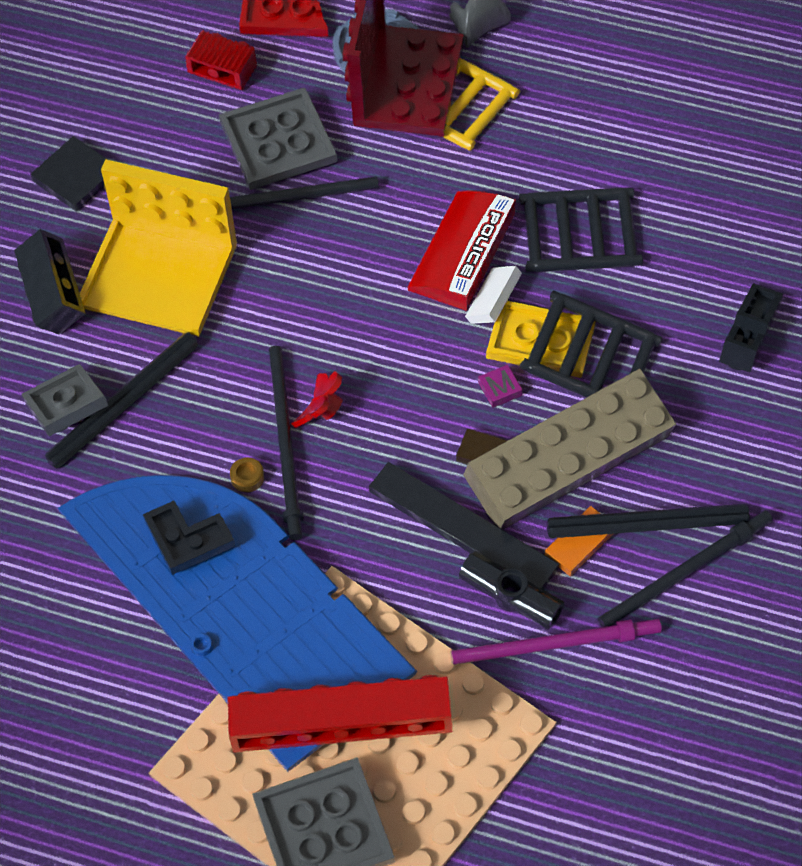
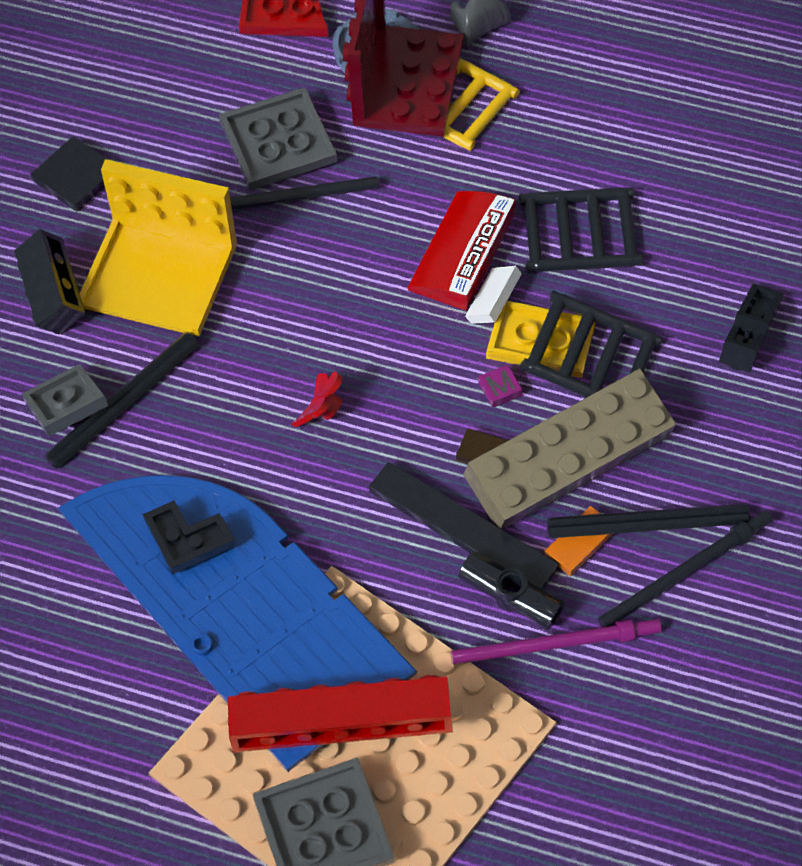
red brick [185,30,257,90] -> none
pearl gold tile [230,457,264,493] -> none
black bar [269,346,304,540] -> none

